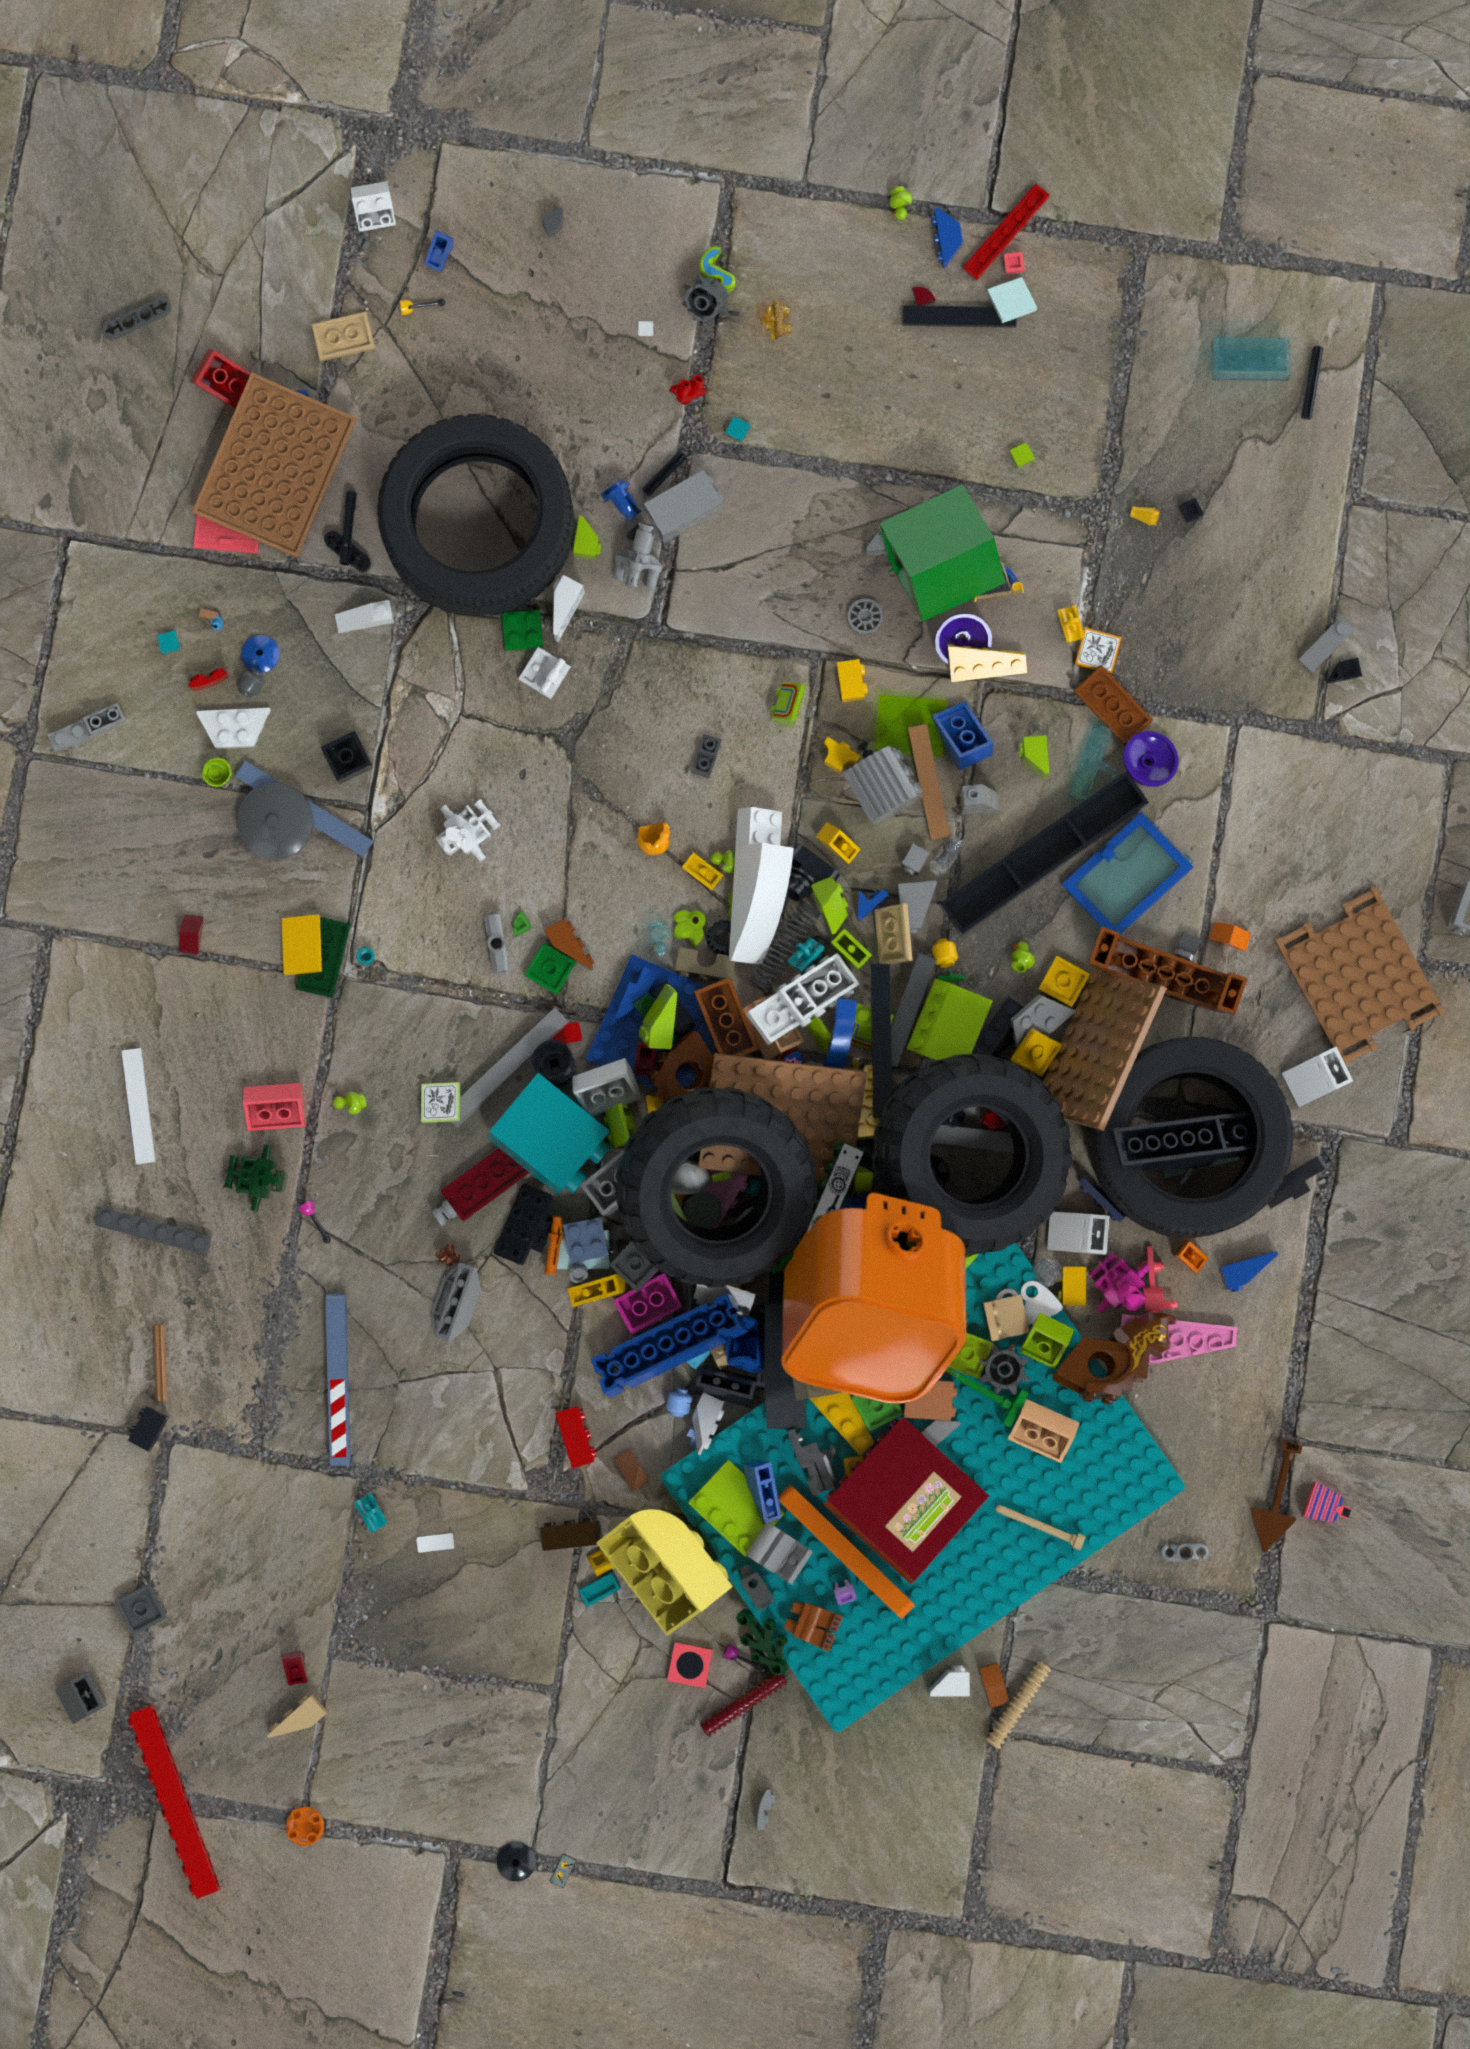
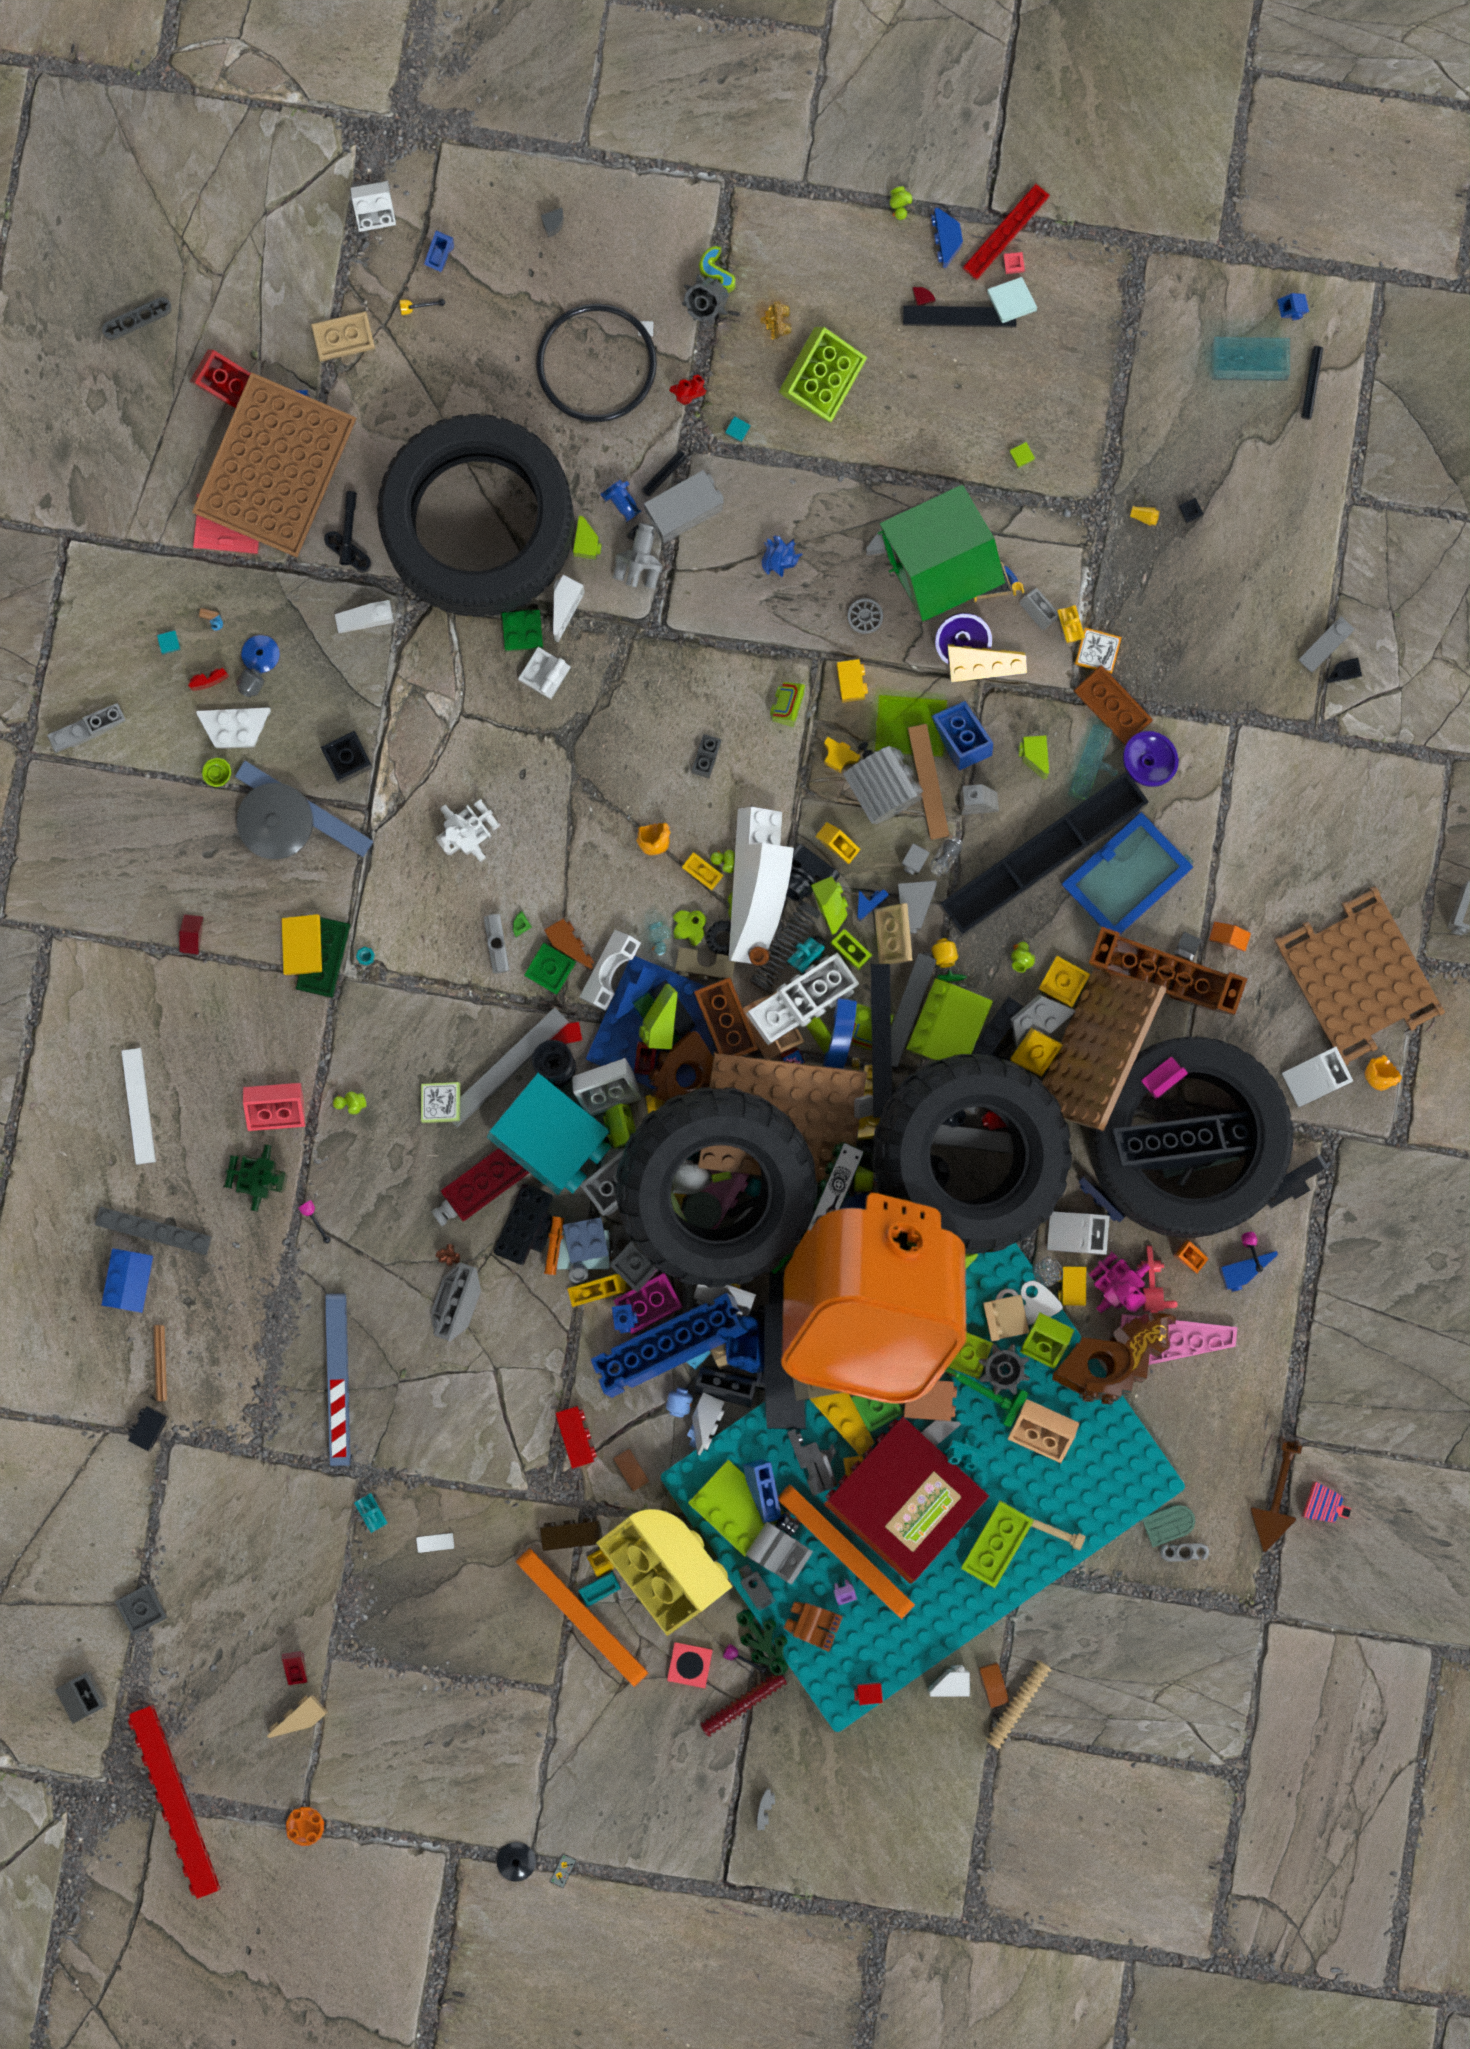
none -> blue slope [101,1248,153,1313]
none -> orange beam [515,1548,649,1687]
none -> black piece [536,304,657,422]
none -> white arch [580,930,641,1011]
none -> blue brick [612,1304,638,1333]
none -> dark orange tile [749,946,769,966]
none -> blue hair [761,535,803,577]
none -> black wheel [775,1512,800,1536]
none -> lime slope [778,327,867,422]
none -> light grey tile [854,1095,873,1119]
none -> red brick [854,1682,883,1705]
none -> teal hips [943,1437,984,1471]
none -> lime plate [961,1500,1034,1588]
none -> light grey slope [1019,587,1059,631]
none -> dark pink panel [1142,1057,1188,1099]
none -> sand green window [1142,1505,1195,1548]
none -> hinge [1241,1232,1263,1272]
none -> blue brick [1277,293,1309,320]
none -> light orange hair [1365,1055,1402,1091]

